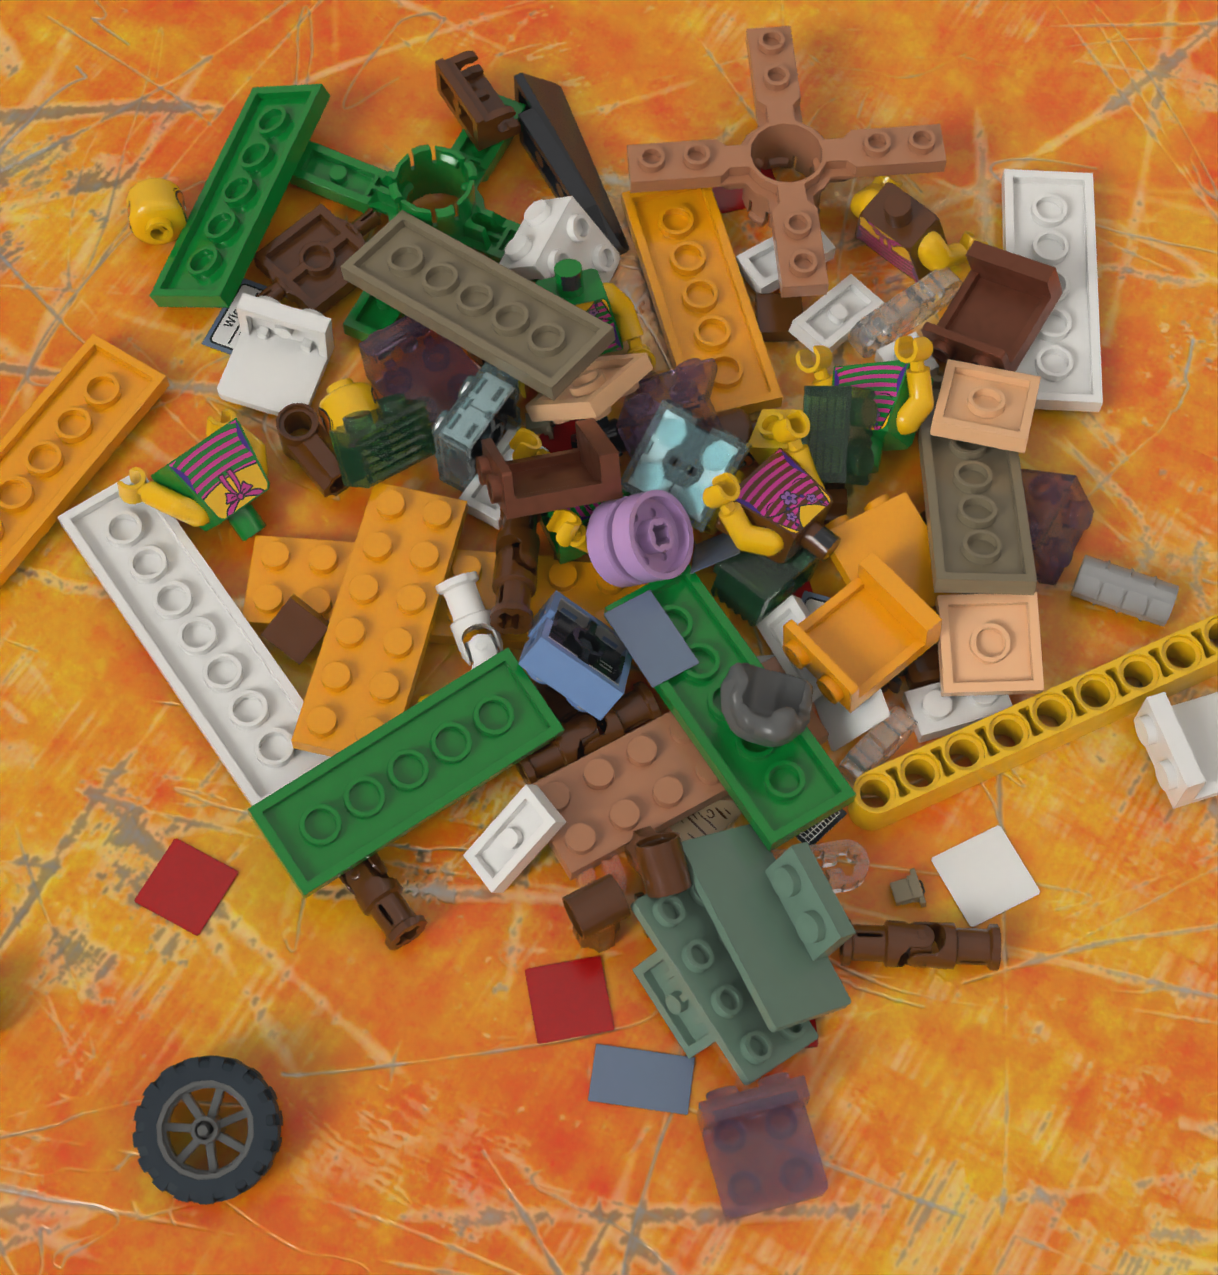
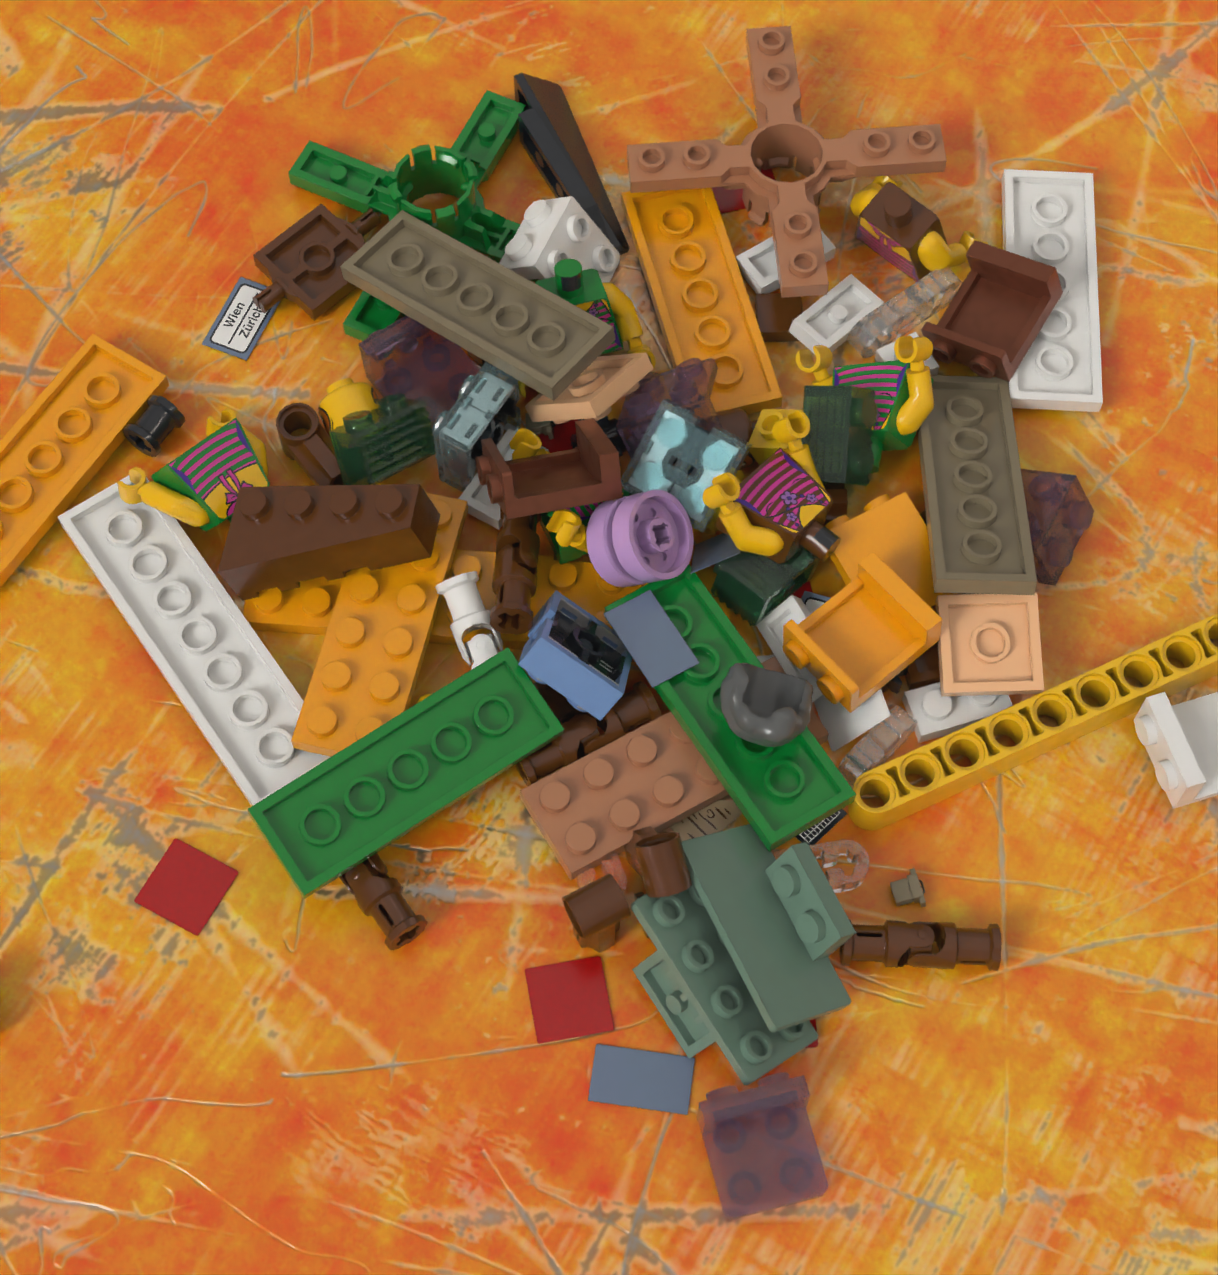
yellow head [126,178,187,245] -> none
black wheel [133,1055,283,1205] -> none
green plate [149,84,330,308] -> none
white bracket [217,293,334,416] -> none
reddish brown tile [261,594,329,665] -> none
reddish brown hinge [435,51,521,151] -> none
white plate [463,784,566,893] -> none
light nougat plate [930,359,1041,454] -> none
white sticker [931,826,1040,927] -> none
light grey axle [1071,554,1179,627] -> none
none -> black bush [123,395,186,457]
none -> reddish brown wedge [218,484,440,601]

